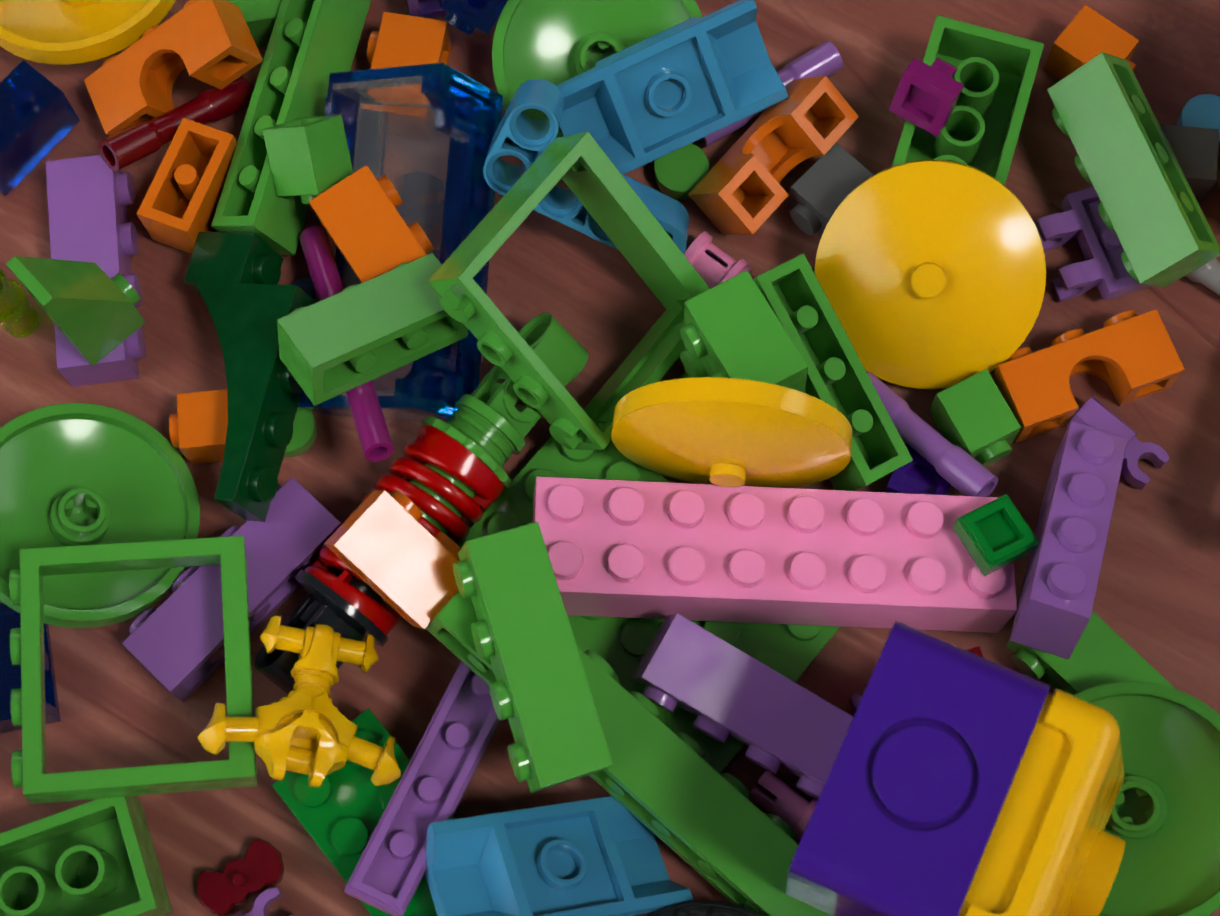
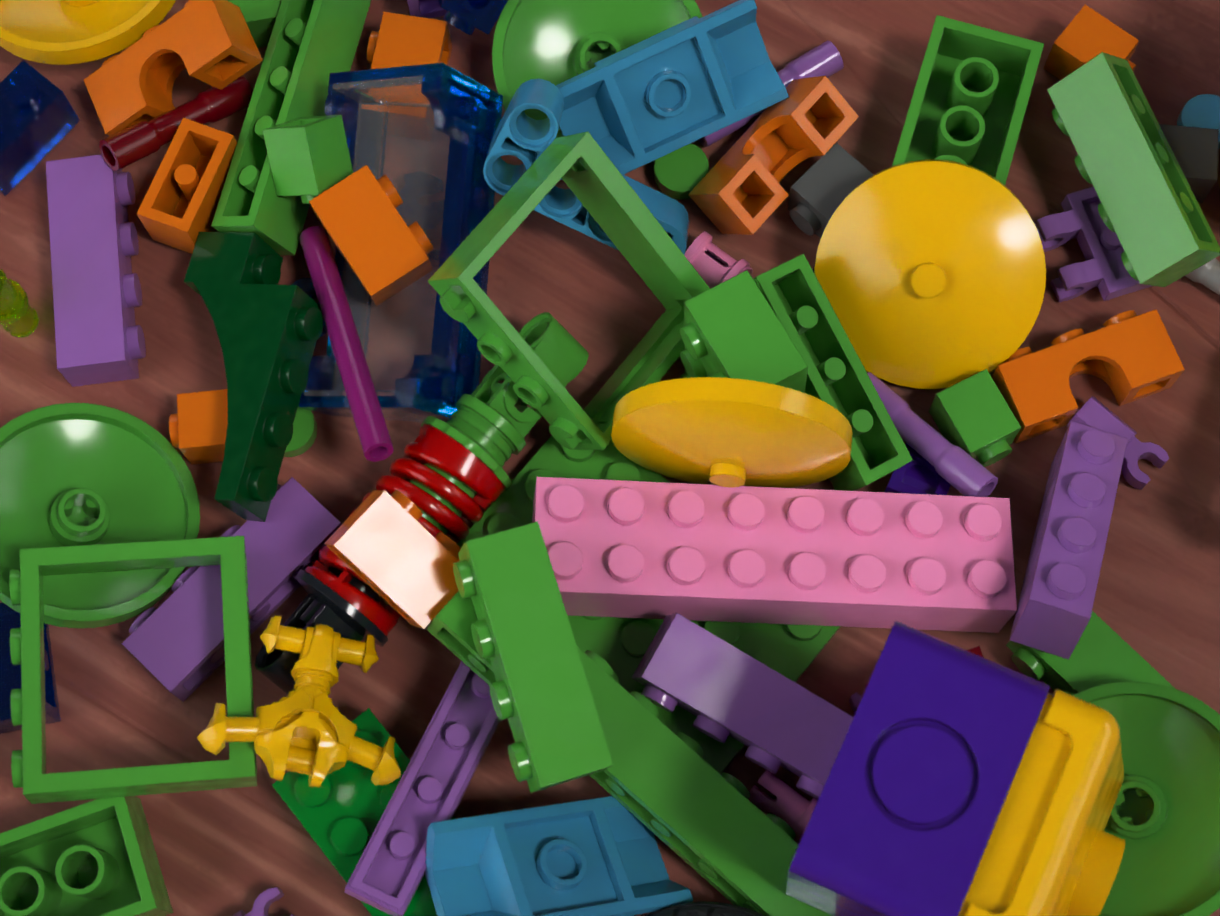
bright green slope [6,256,146,366] -> none
dark red piece [197,838,284,916] -> none
bright green brick [277,253,468,406] -> none
magenta tile [889,58,964,137] -> none
green tile [952,494,1040,576] -> none

